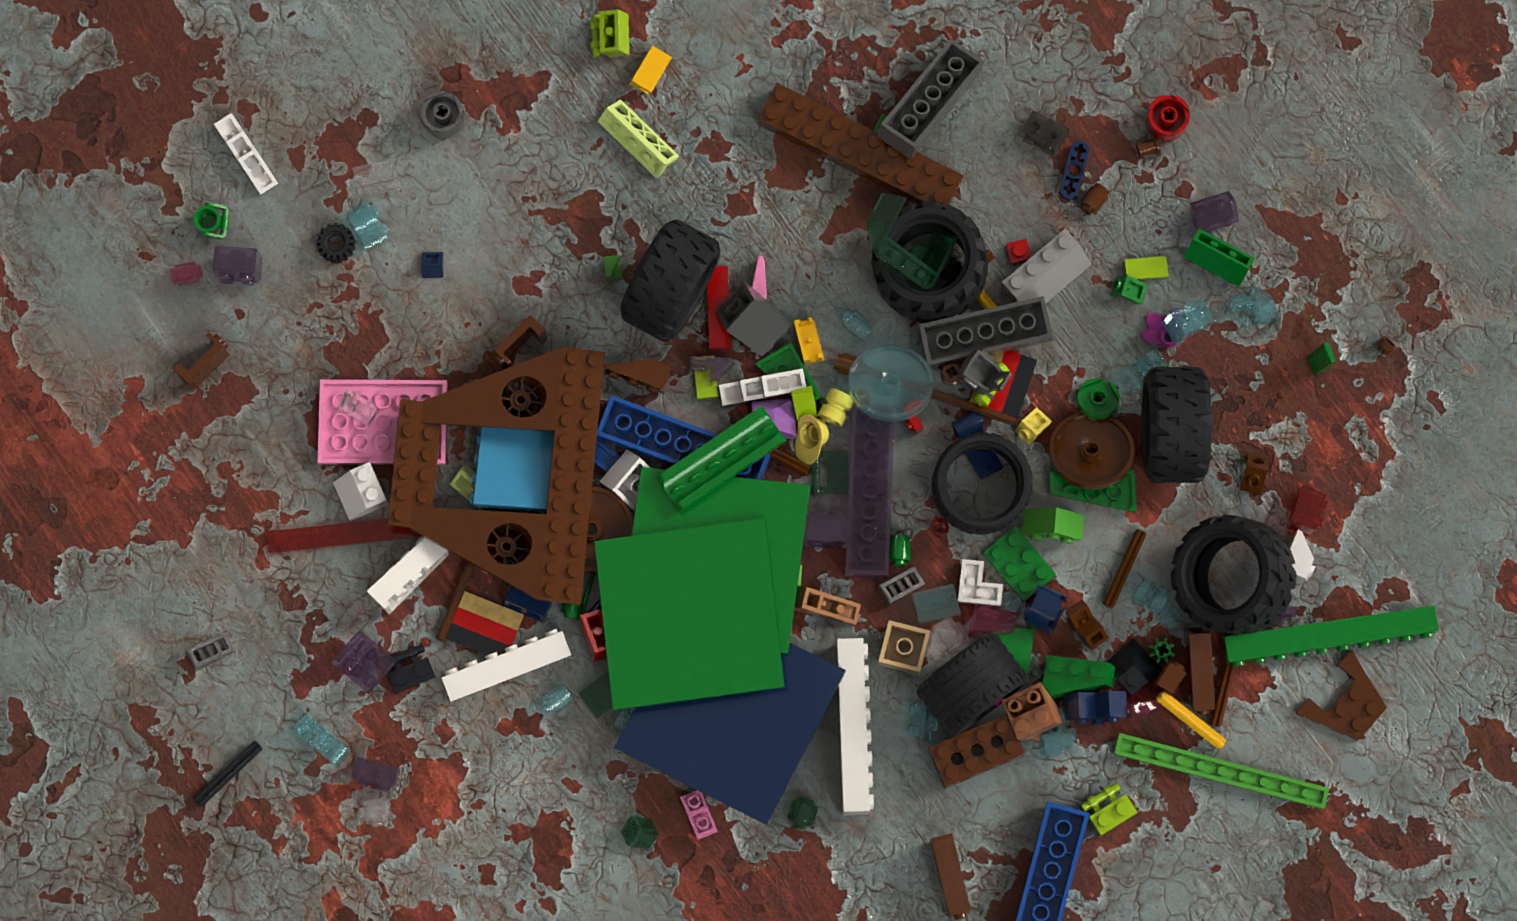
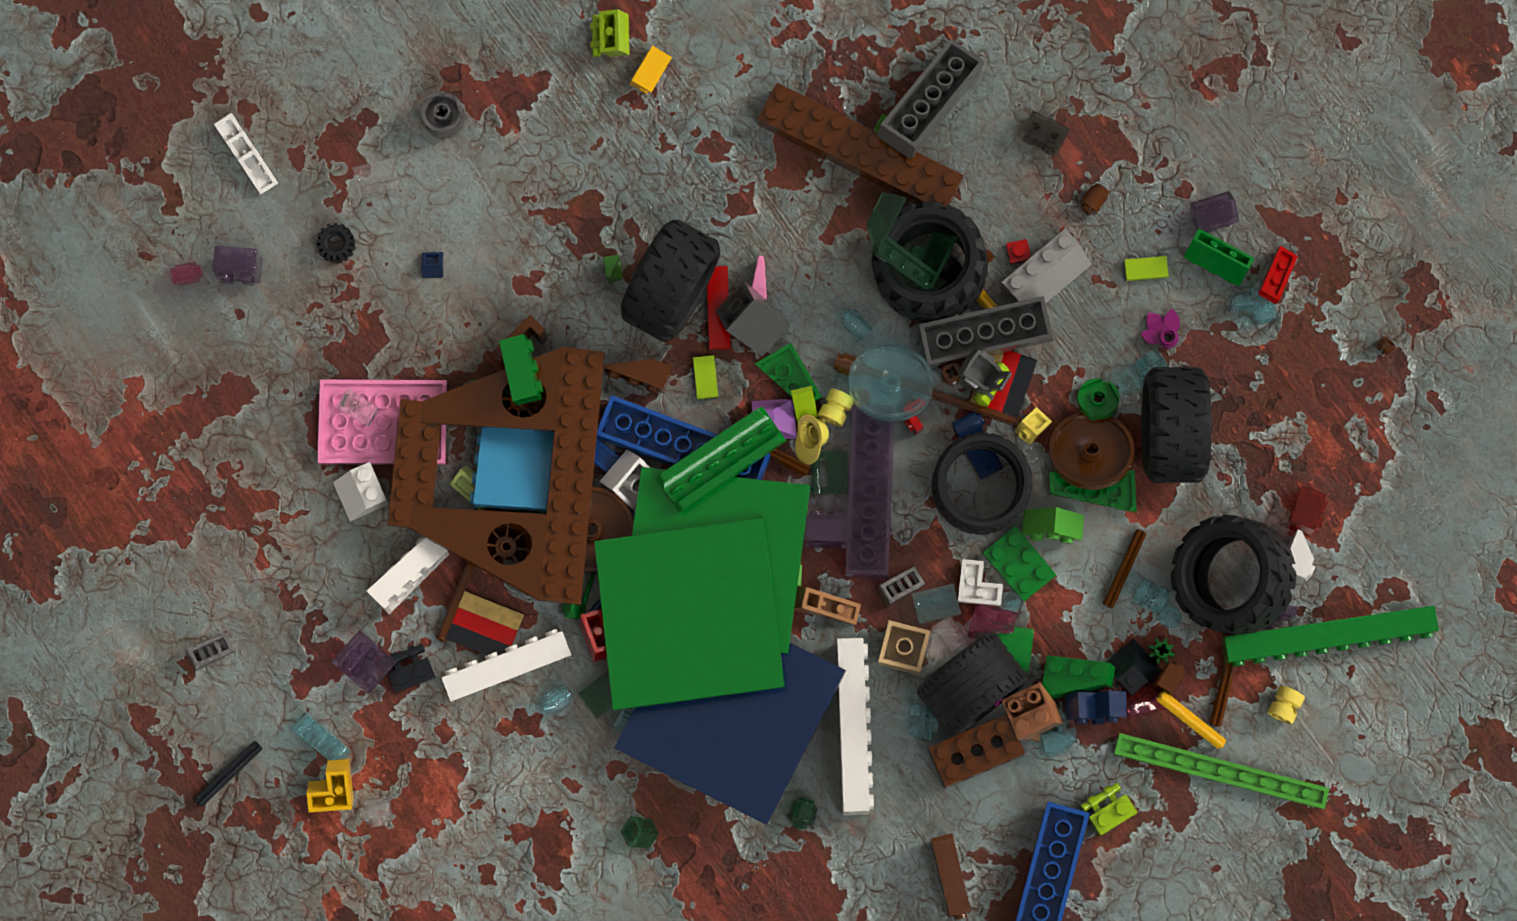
reddish brown panel [173,333,230,391] -> none
green piece [193,202,229,239] -> none
clear red plate [267,509,479,554] -> none
clear light blue brick [347,202,391,253] -> none
clear purple brick [351,757,401,792] -> none
dark blue hinge [505,586,552,623] -> none
yellowish green fence [598,99,679,178] -> none
bright pink slope [680,790,718,840] -> none
slope [690,356,733,386] -> none
white slope [718,369,806,406] -> none
yellow hinge [794,317,824,365] -> none
green brick [889,534,911,567] -> none
clear red bush [930,518,949,538] -> none
dark blue brick [1024,585,1068,635] -> none
dark blue beam [1059,141,1089,201] -> none
reddish brown brick [1065,600,1108,651] -> none
green bracket [1111,275,1148,305] -> none
reddish brown bush [1136,136,1161,159] -> none
red brick [1145,95,1190,143] -> none
clear light blue brick [1162,299,1215,344] -> none
reddish brown slope [1184,627,1215,714] -> none
reddish brown bracket [1240,454,1269,495] -> none
reddish brown wing [1296,650,1387,741] -> none
green slope [1307,342,1336,375] -> none
none -> yellow brick [306,759,354,812]
none -> green brick [499,334,543,406]
none -> red plate [1257,245,1298,304]
none -> light yellow wheel [1267,685,1305,725]

